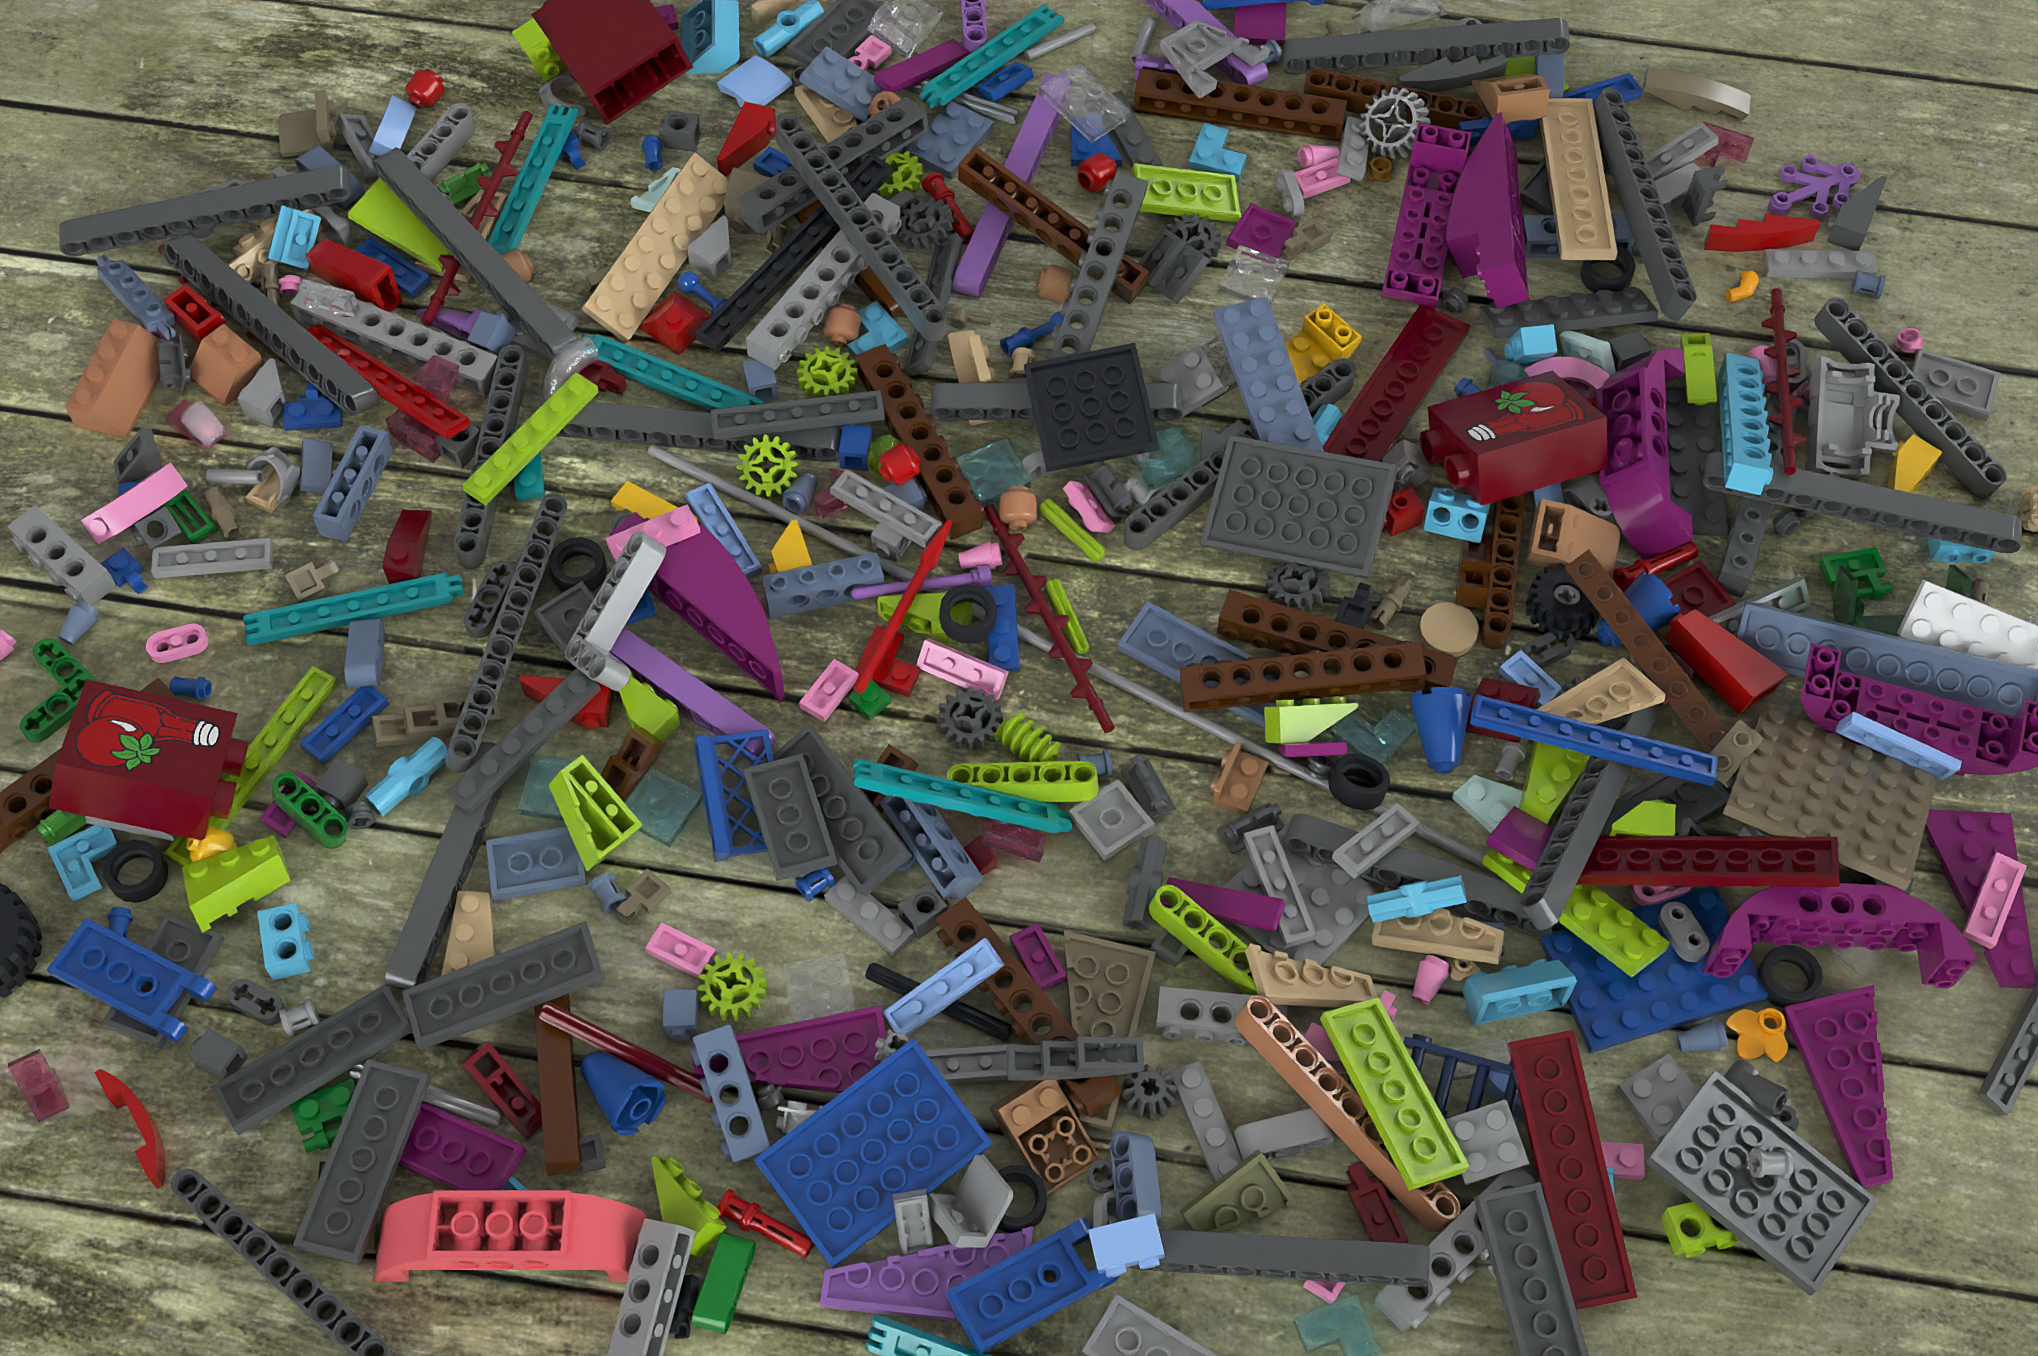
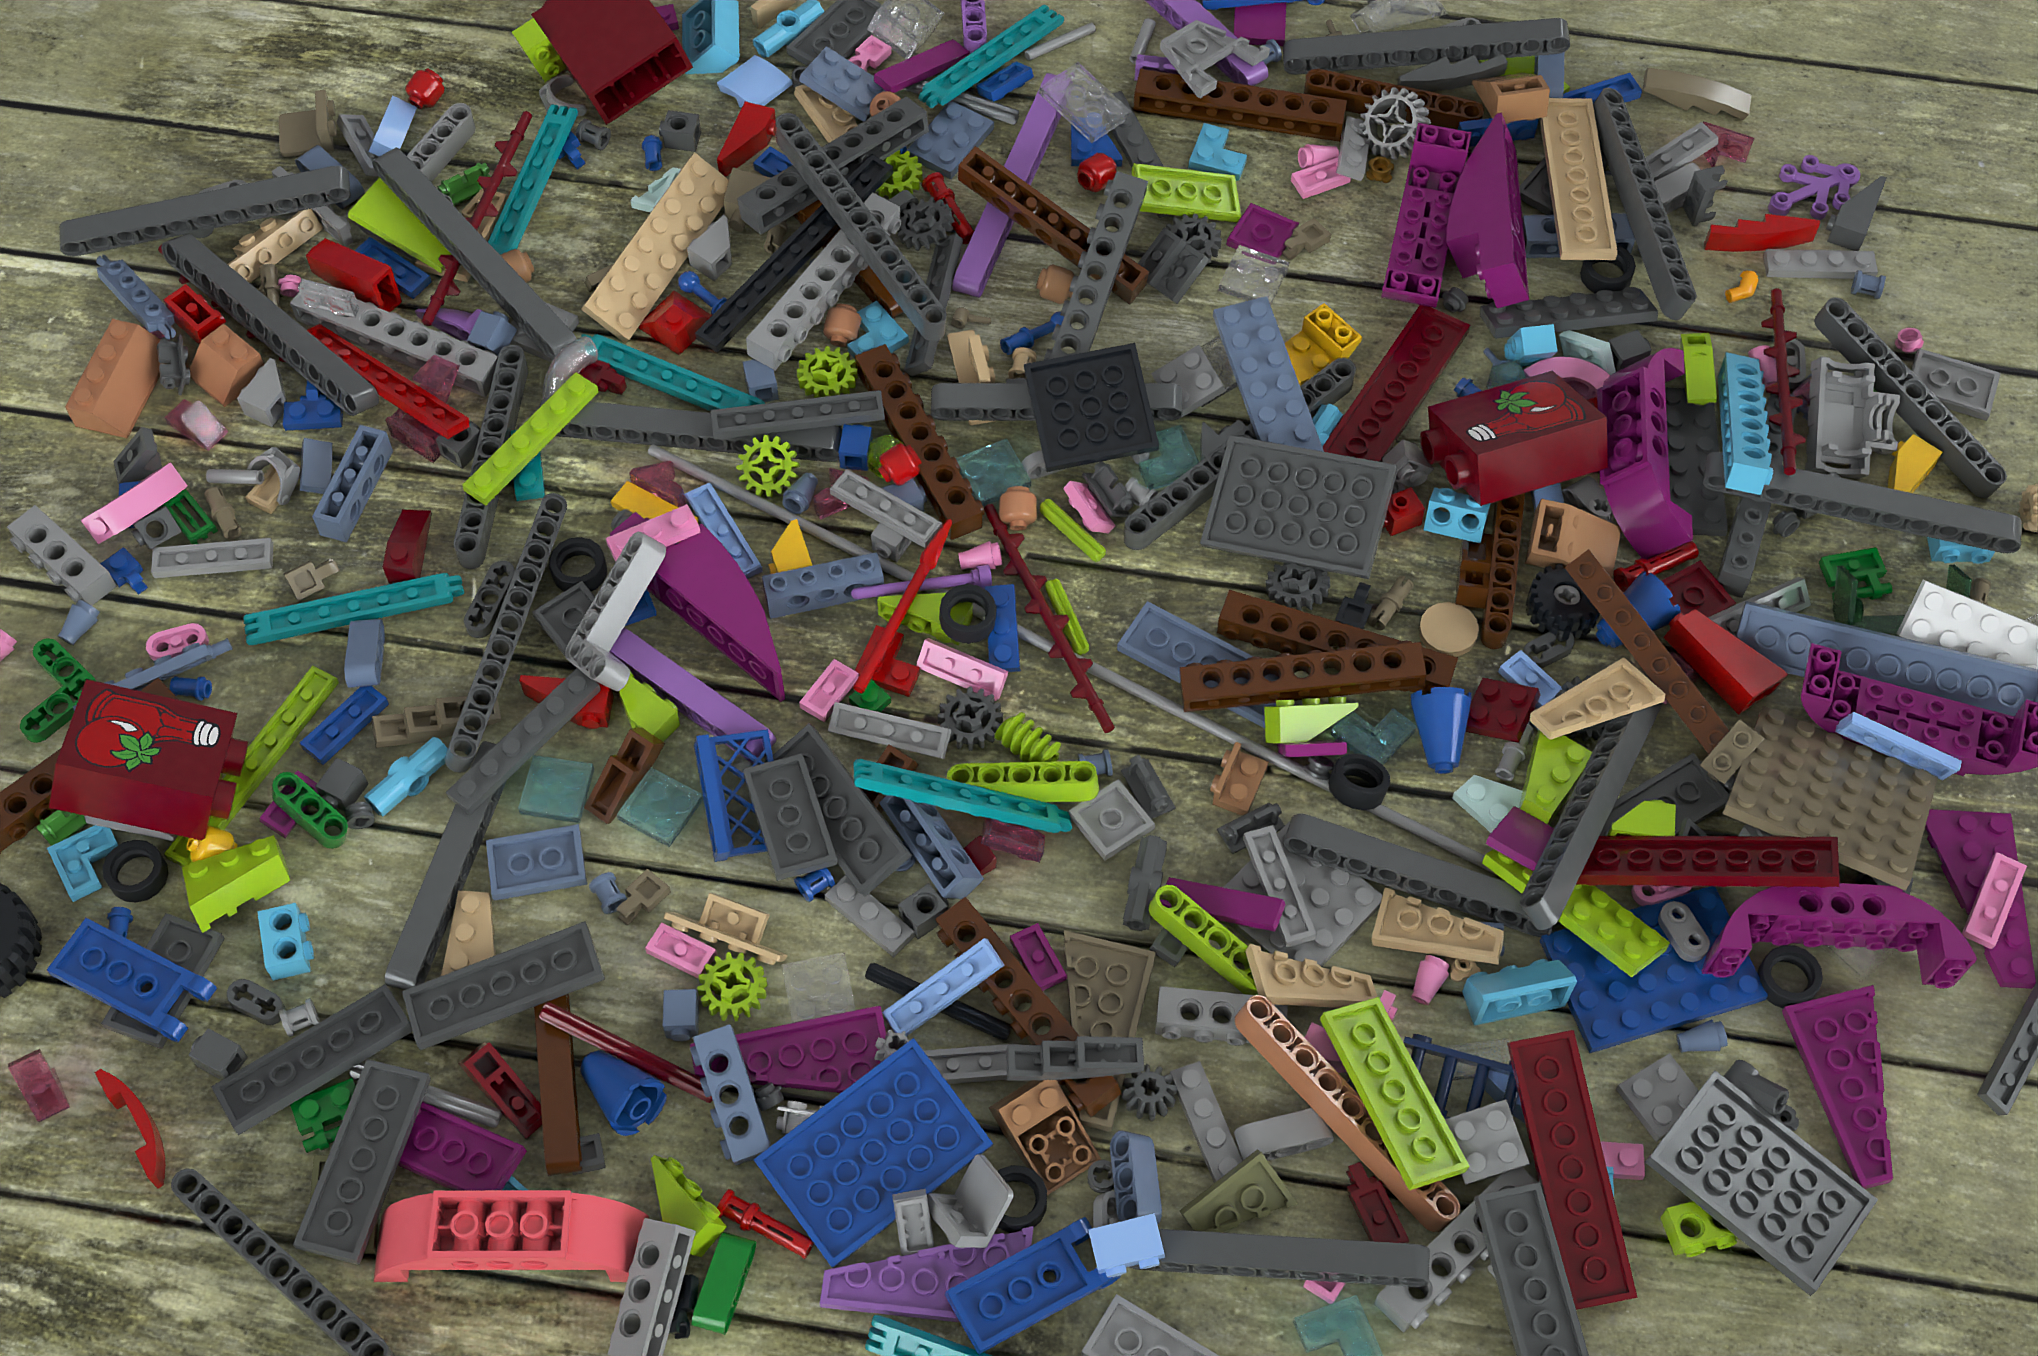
medium azure plate [267,205,321,270] -> none
lime wedge [549,754,643,872] -> none
light grey plate [1275,168,1304,217] -> none
light grey plate [1332,803,1420,879] -> none
medium azure piece [1367,875,1467,923] -> none
blue tile [1470,694,1718,786] -> none
light orange plate [1725,1008,1788,1063] -> none
light grey bush [1749,1147,1794,1179] -> none
none -> sand blue plate [73,638,233,711]
none -> clear pink slope [629,461,686,507]
none -> tan bracket [663,893,787,965]
none -> light grey plate [828,702,951,759]

